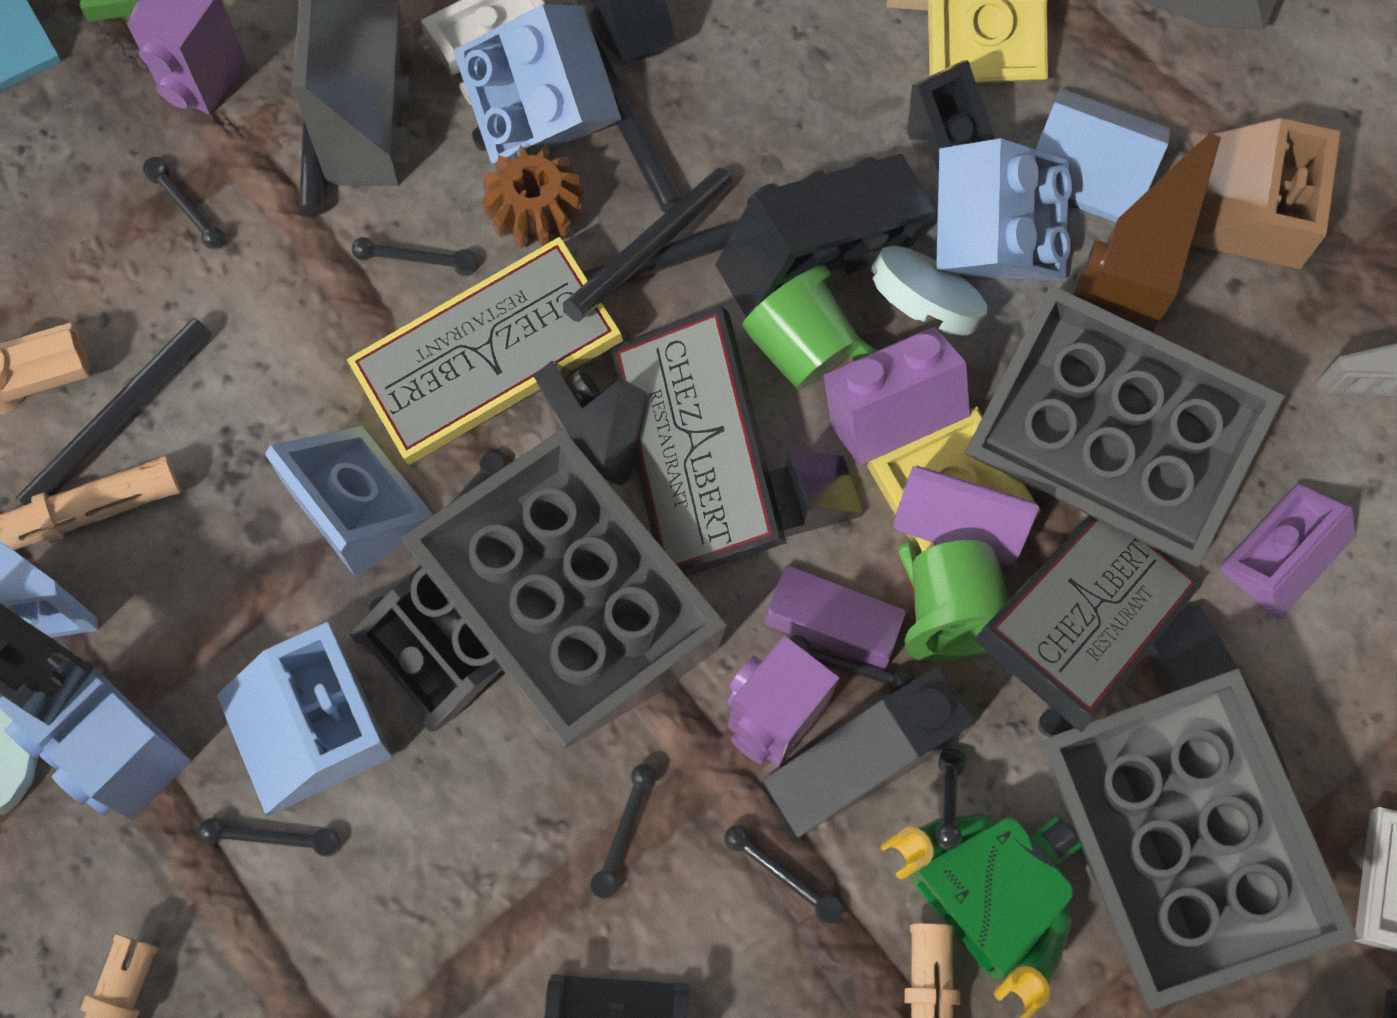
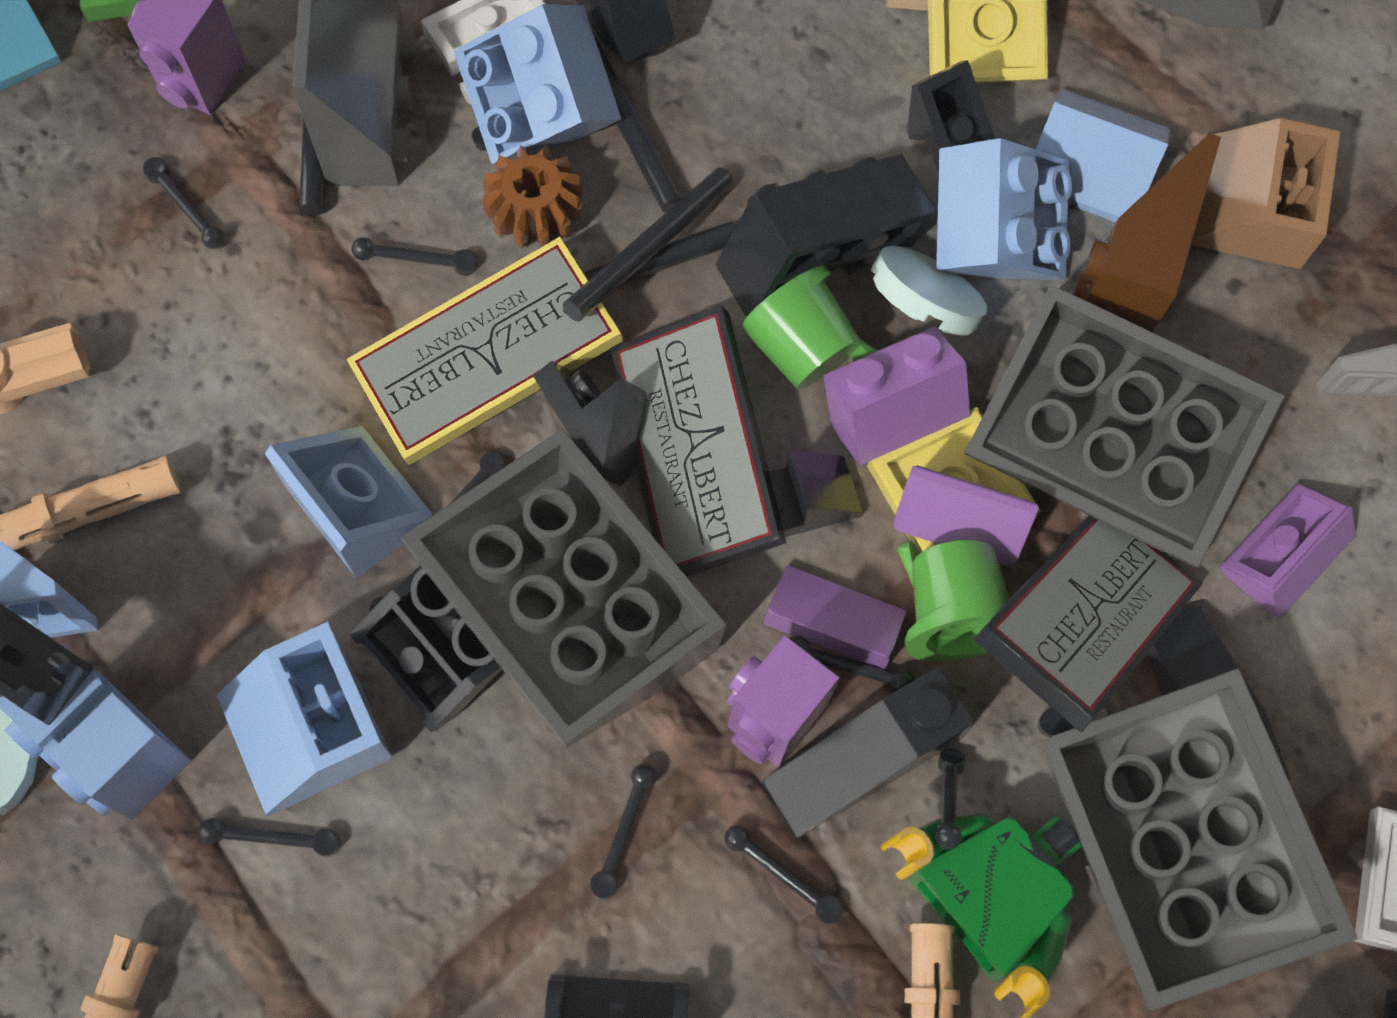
black bar [15,317,211,505] -> none

